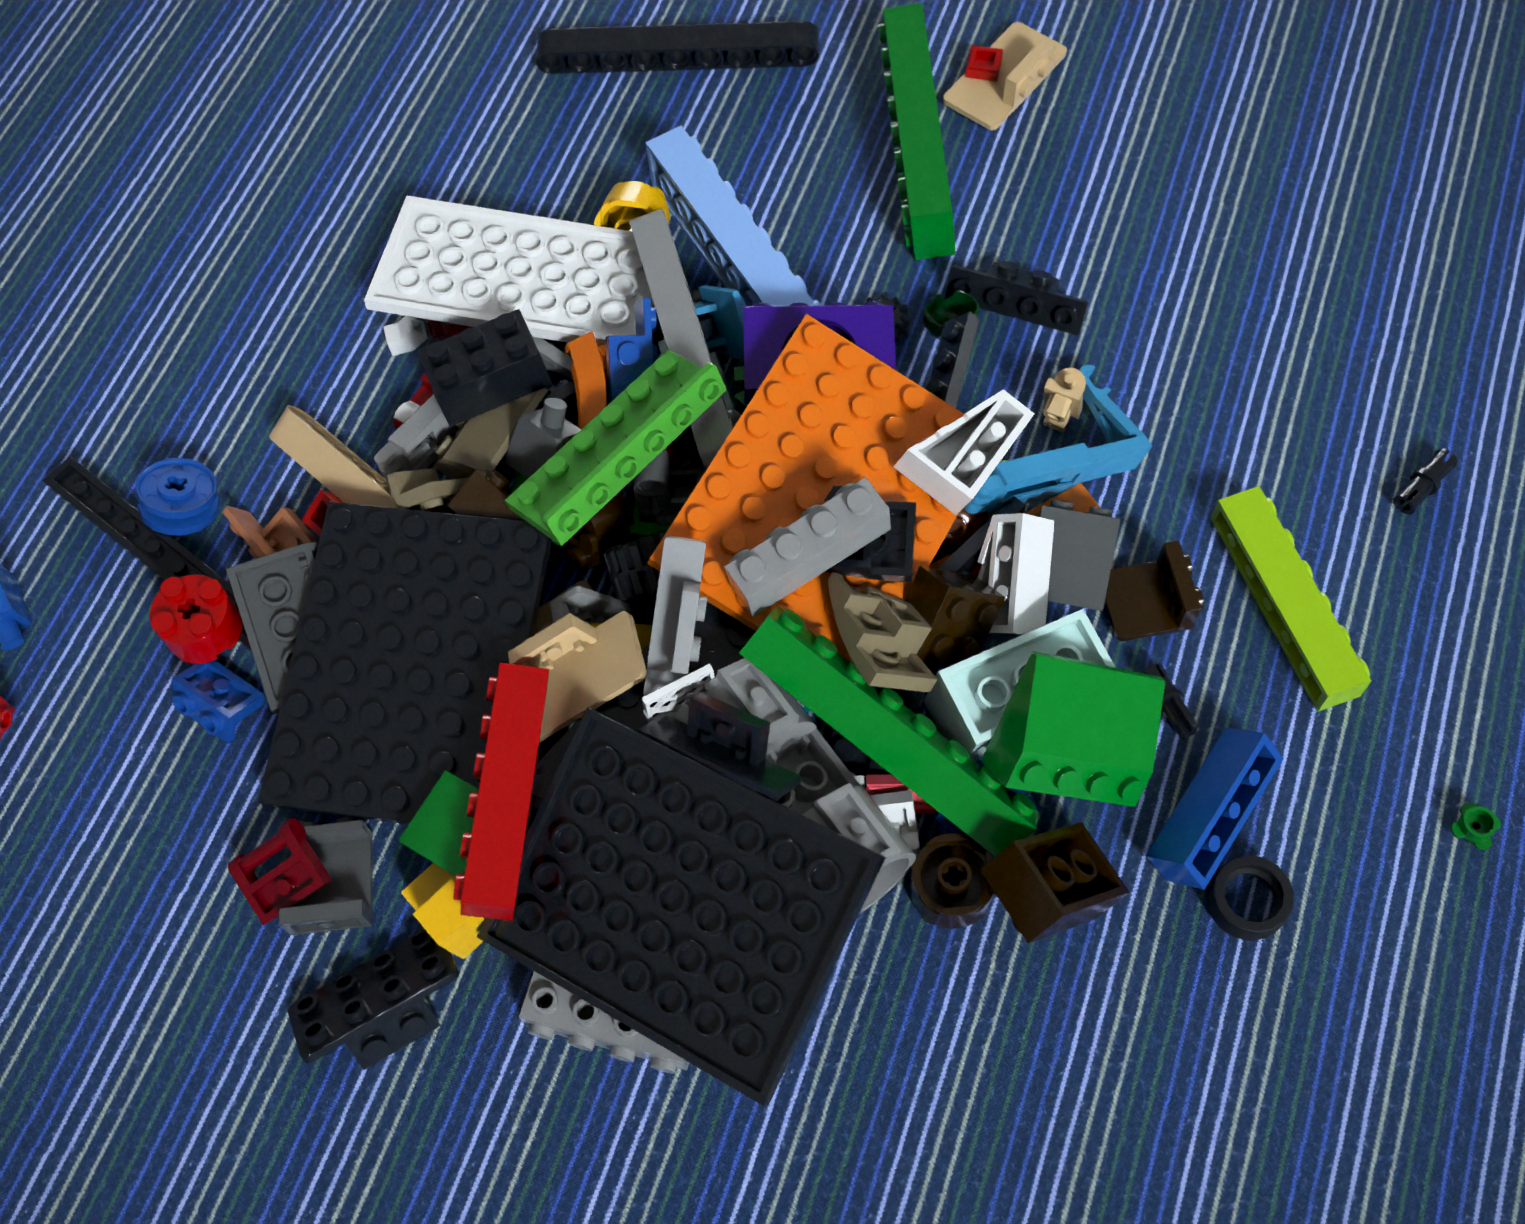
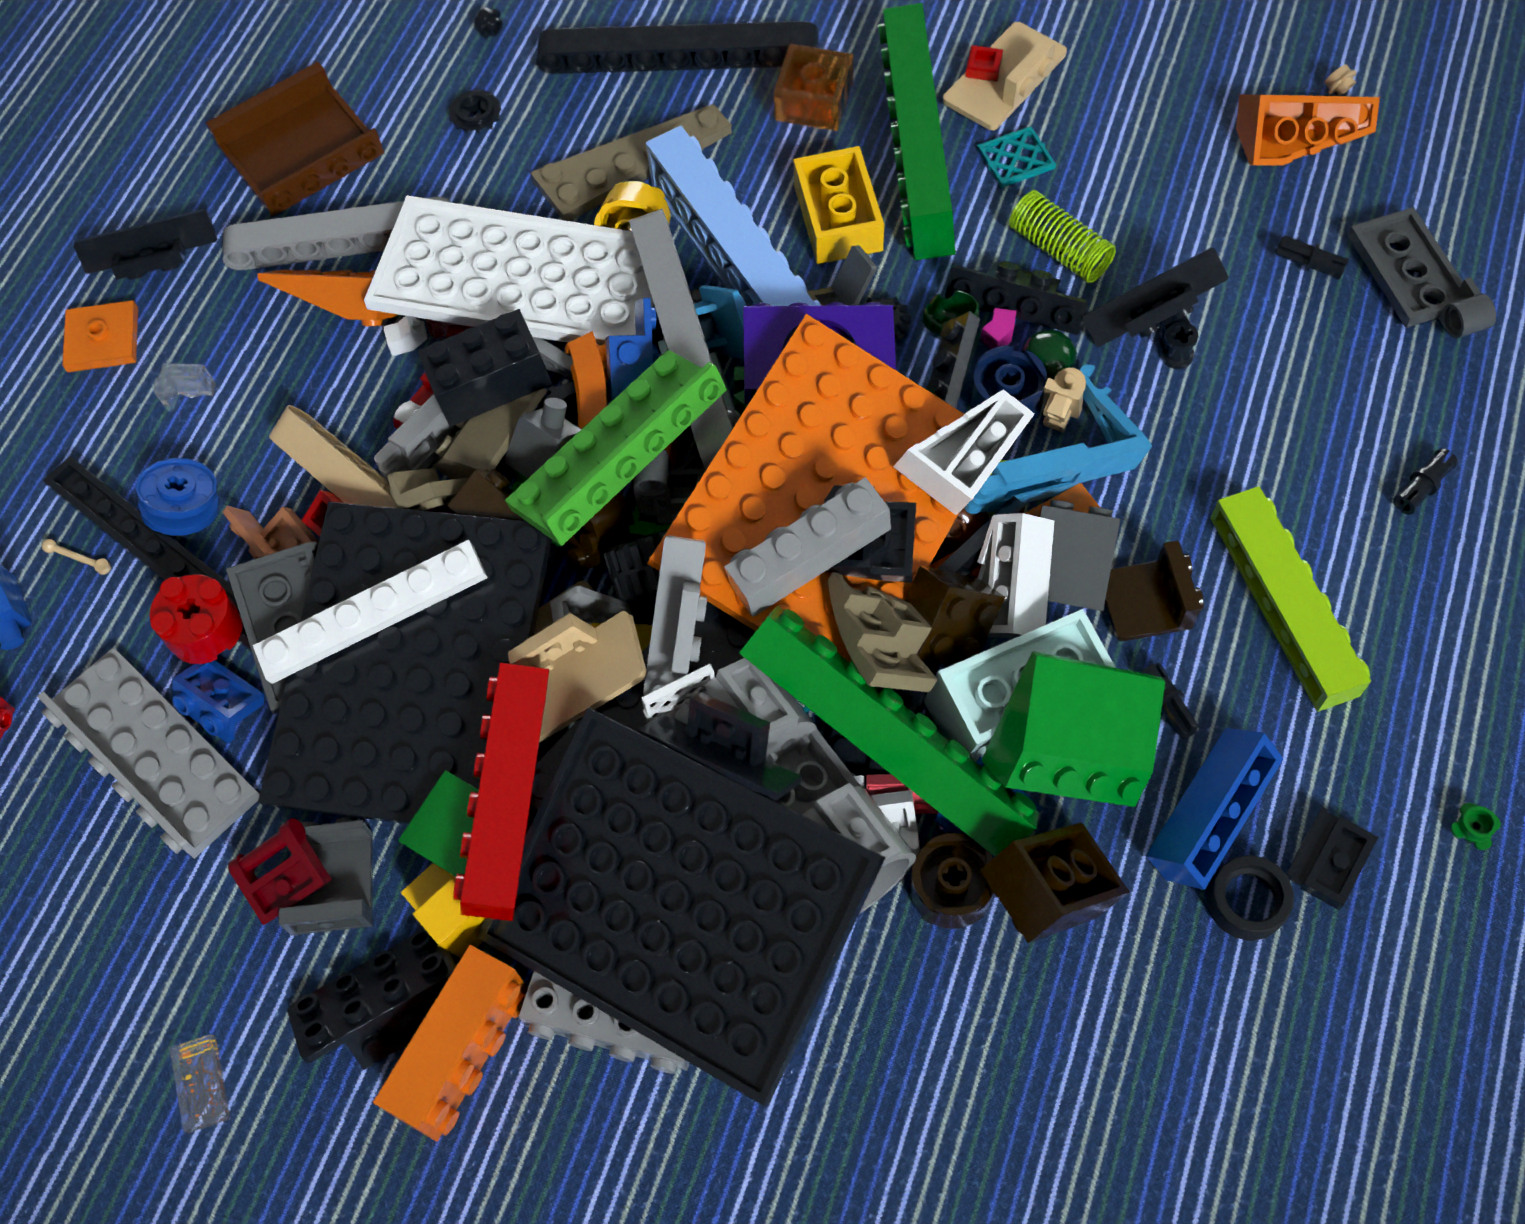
none -> light grey bracket [37,647,260,859]
none -> tan hinge [41,539,111,575]
none -> orange plate [62,300,138,372]
none -> black bracket [73,209,217,280]
none -> clear bracket [154,363,216,411]
none -> clear tile [169,1034,231,1134]
none -> reddish brown panel [206,62,385,217]
none -> light grey beam [223,197,452,270]
none -> white plate [253,540,488,684]
none -> orange wedge [257,270,397,326]
none -> orange brick [373,945,528,1142]
none -> black gear [449,90,502,134]
none -> black plate [474,7,503,38]
none -> dark tan wing [530,104,732,221]
none -> clear orange brick [774,44,854,131]
none -> yellow brick [793,146,884,264]
none -> dark grey bracket [807,245,877,306]
none -> dark blue brick [970,346,1047,427]
none -> teal window [977,126,1056,188]
none -> dark pink piece [980,308,1016,350]
none -> lime piece [1009,190,1116,283]
none -> dark green hair [1021,329,1077,382]
none -> black bracket [1082,247,1229,347]
none -> black connector [1158,315,1199,369]
none -> orange wedge [1236,94,1380,166]
none -> black axle [1275,236,1349,280]
none -> black plate [1286,807,1378,910]
none -> tan plate [1324,64,1357,96]
none -> dark grey hinge [1348,207,1496,339]

